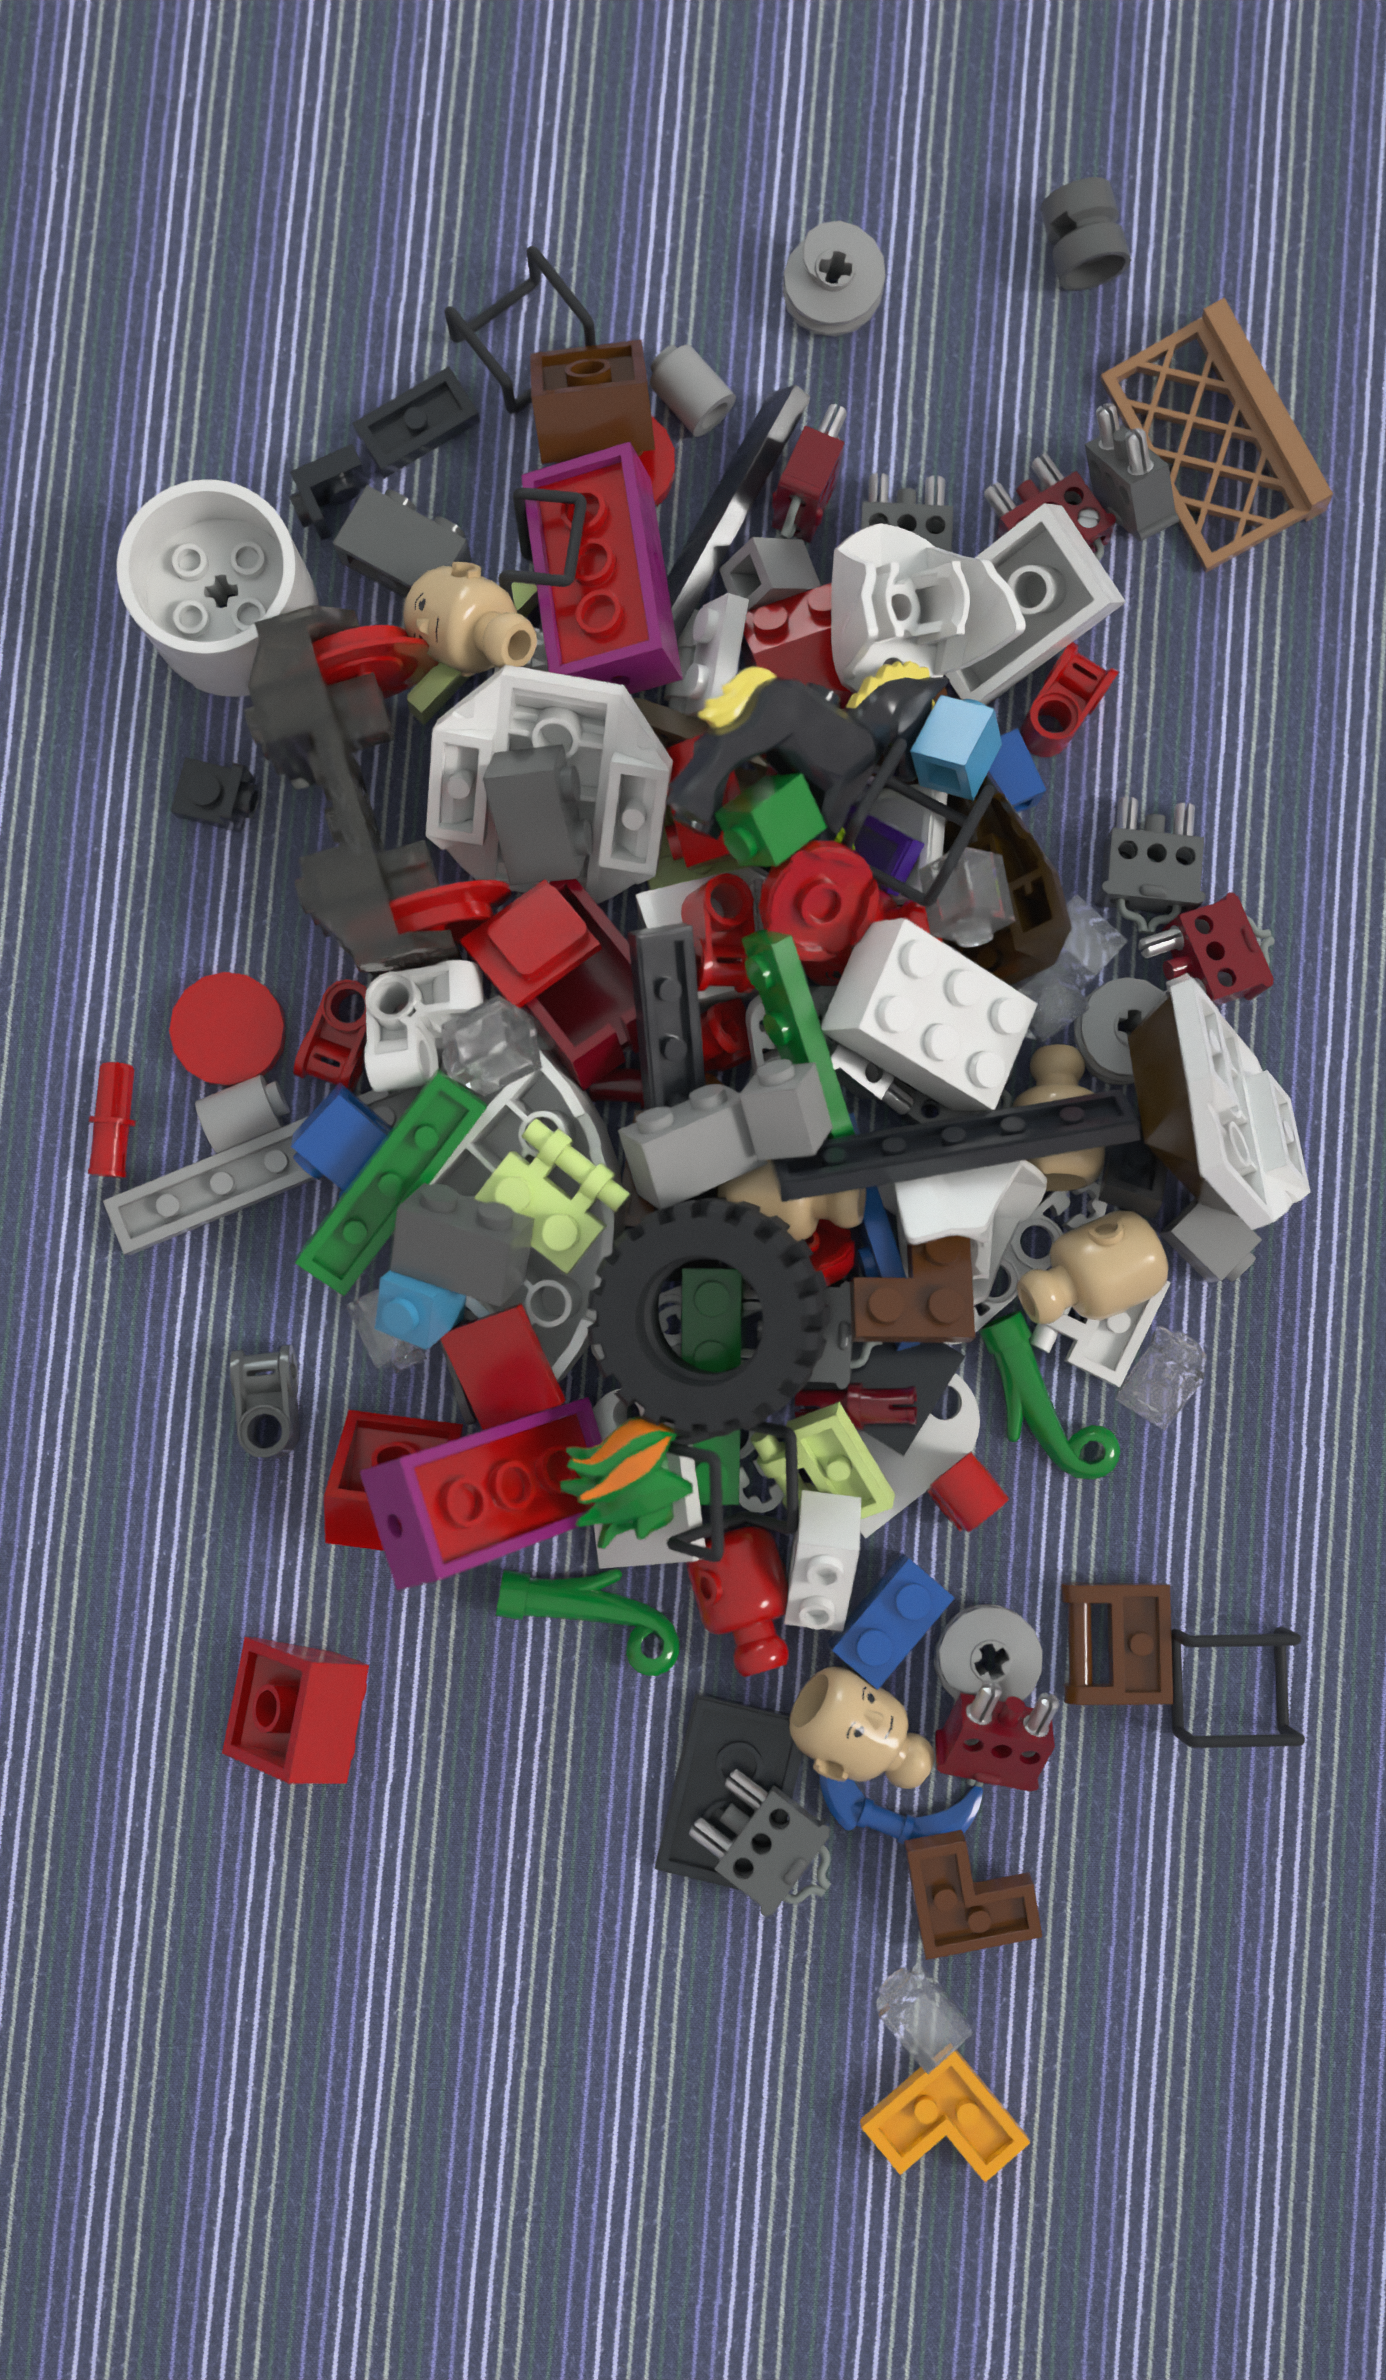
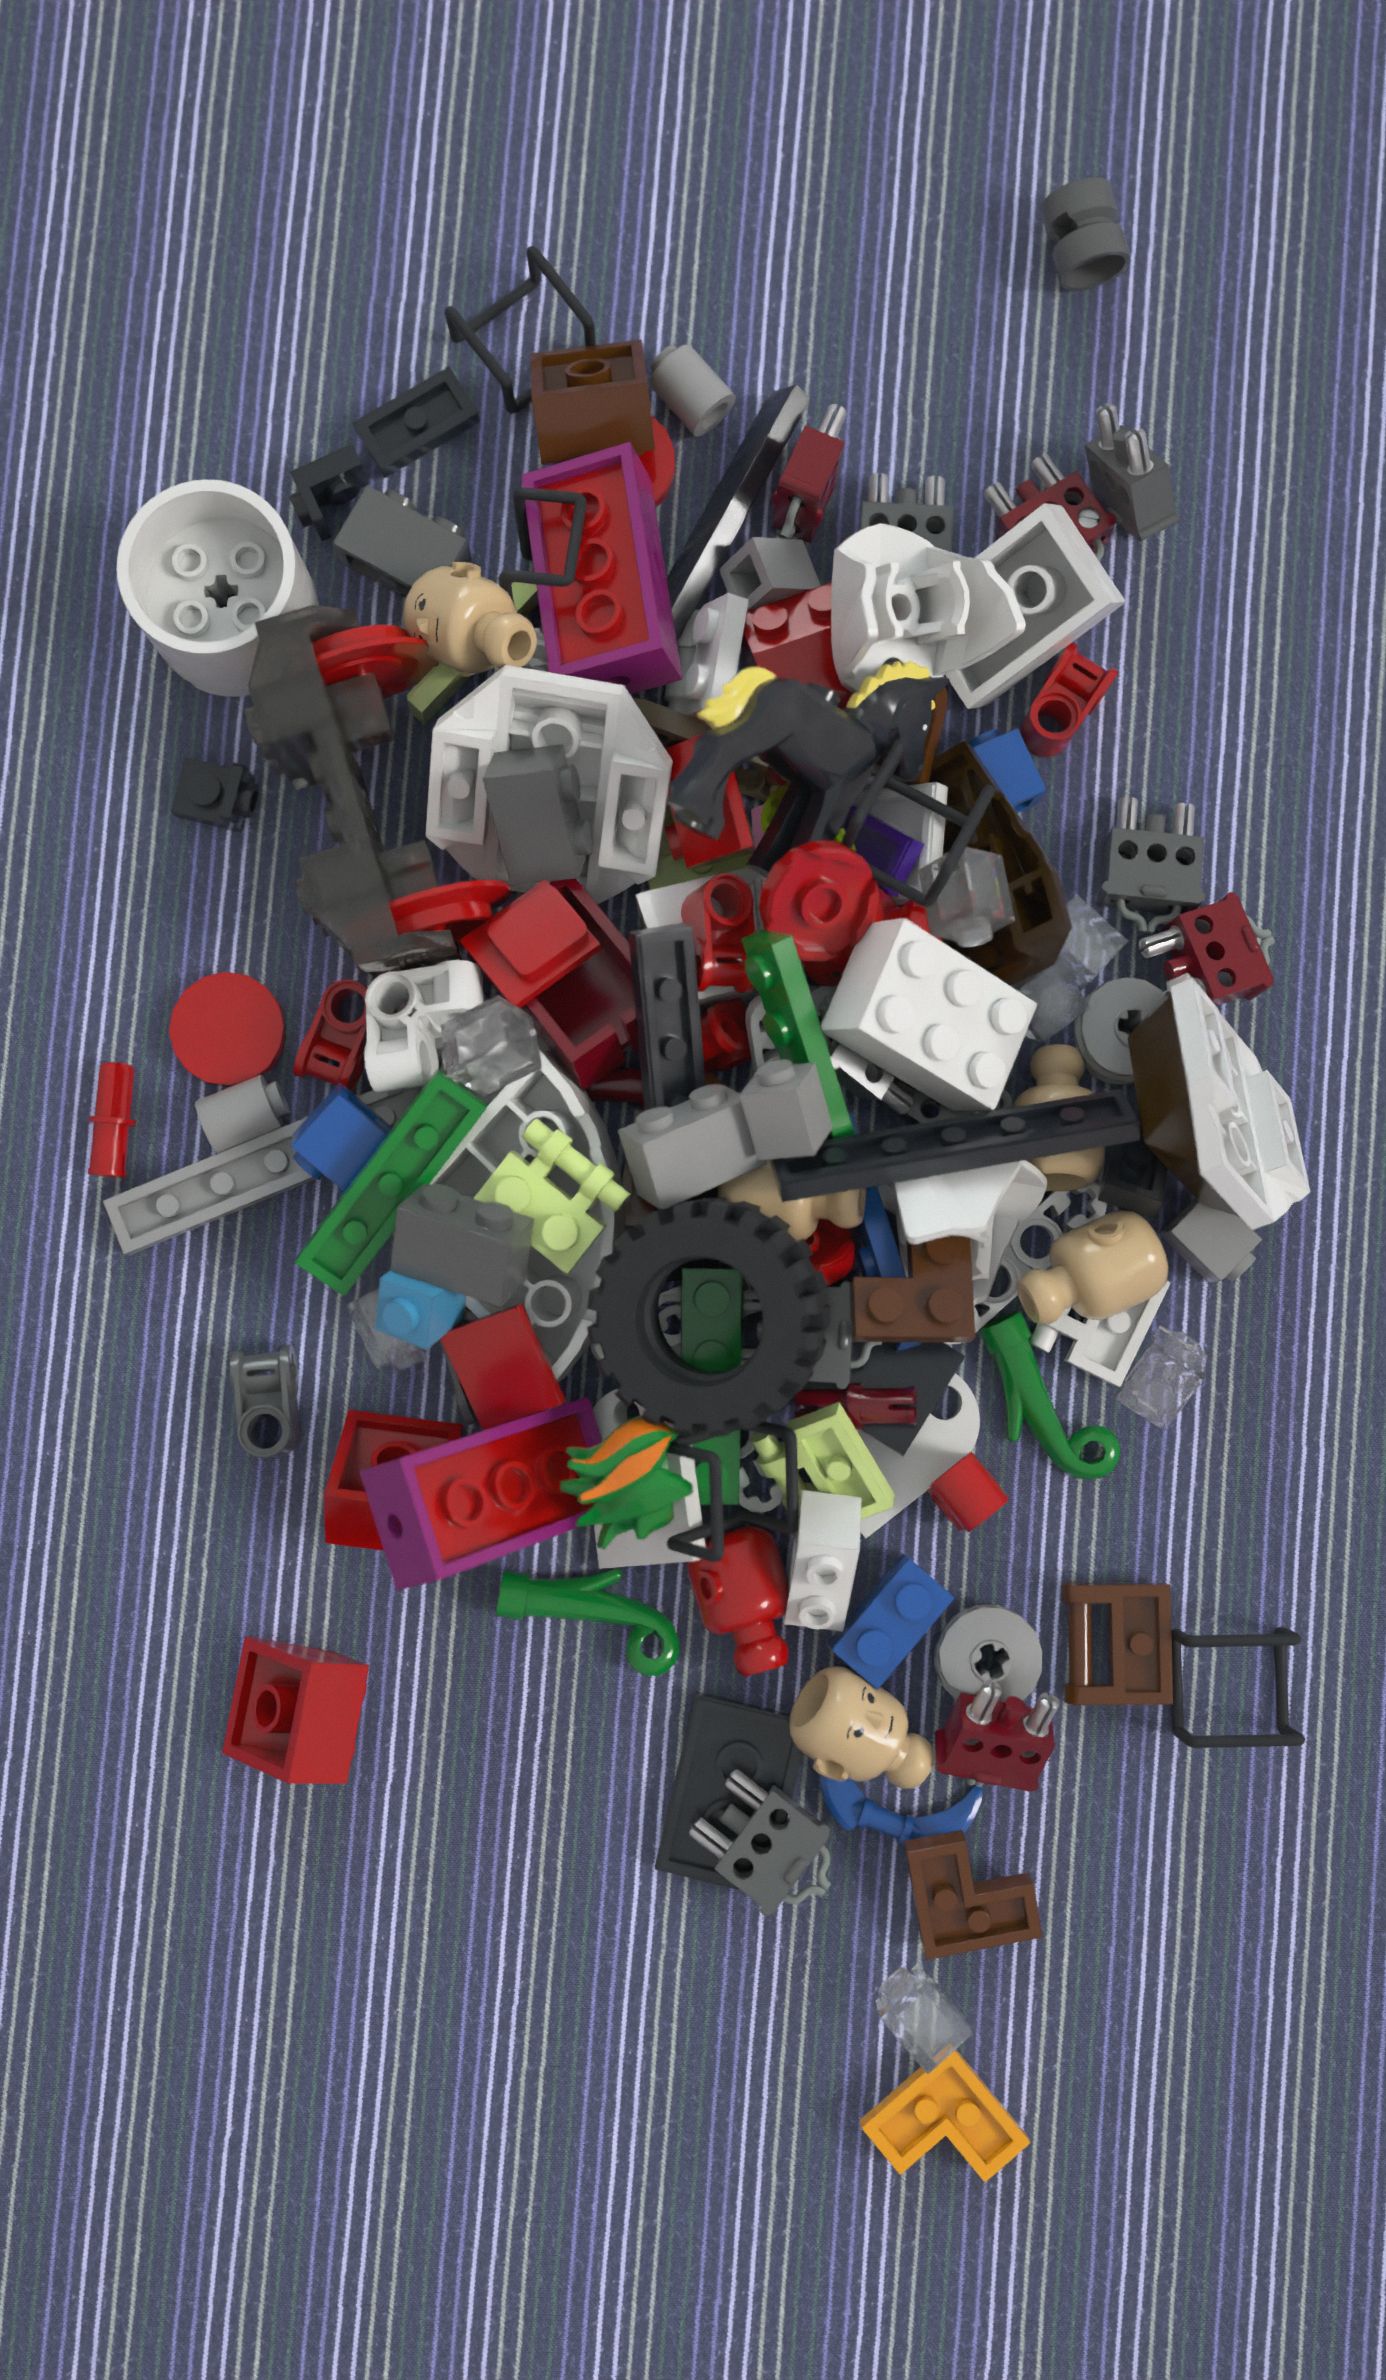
green brick [714,774,827,866] -> none
light grey piece [783,220,886,337] -> none
dark azure brick [910,695,1002,800] -> none
medium nougat fence [1100,298,1333,573] -> none

